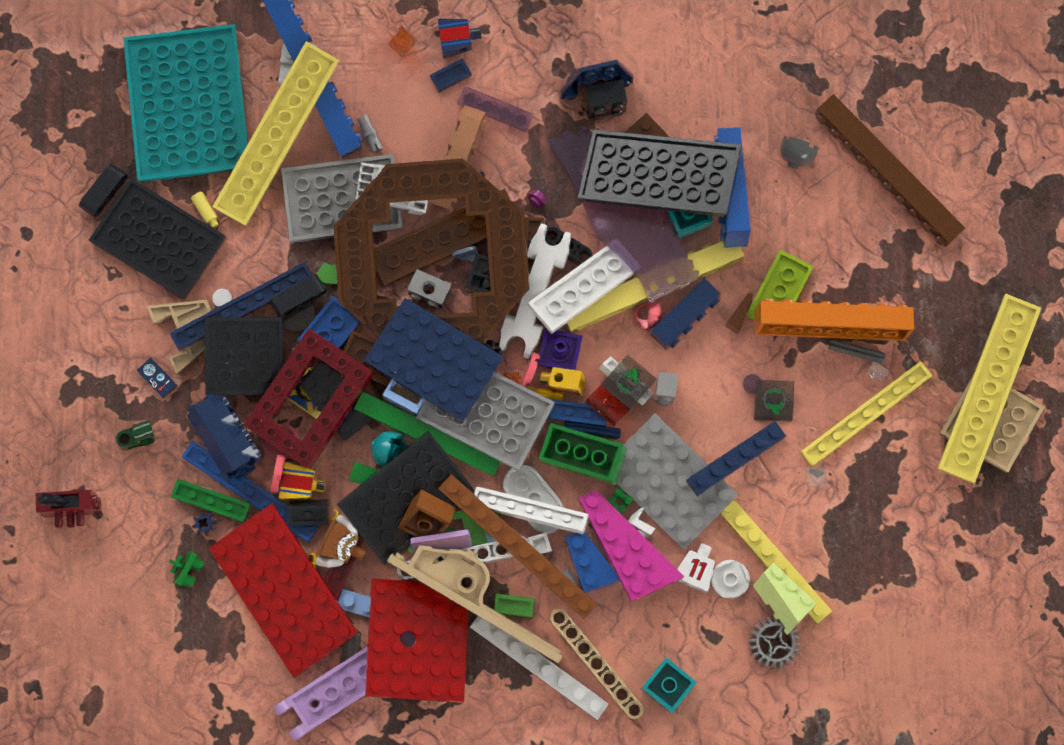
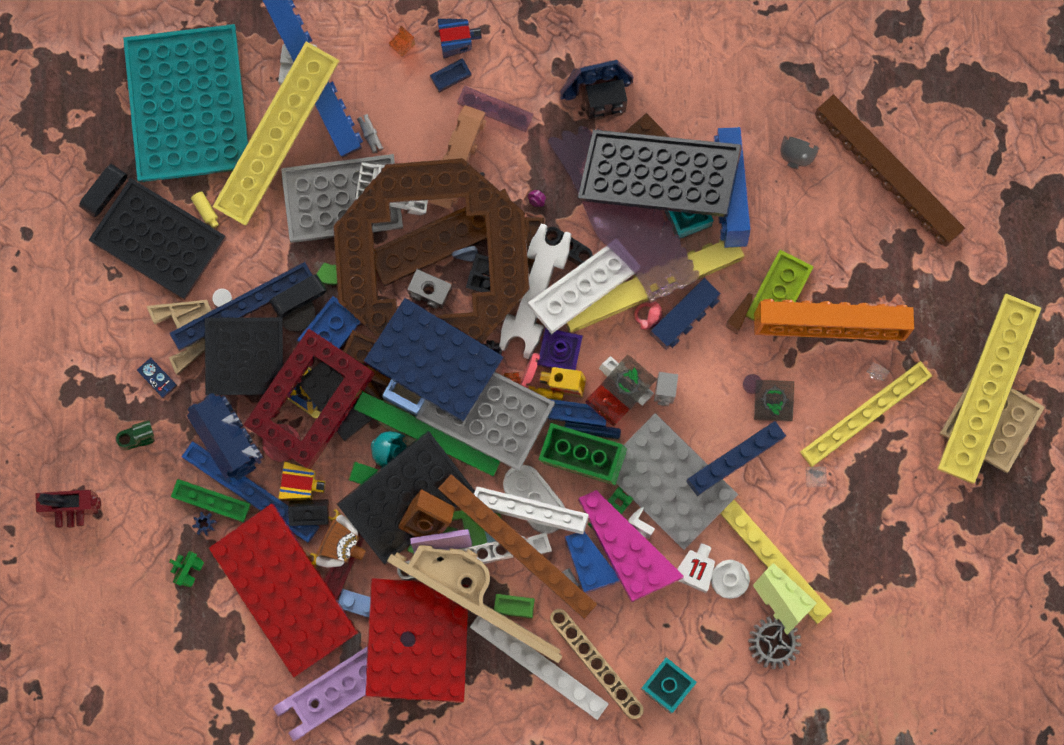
coral tile [270,454,285,493] -> none
dark grey axle [829,339,885,363] -> none

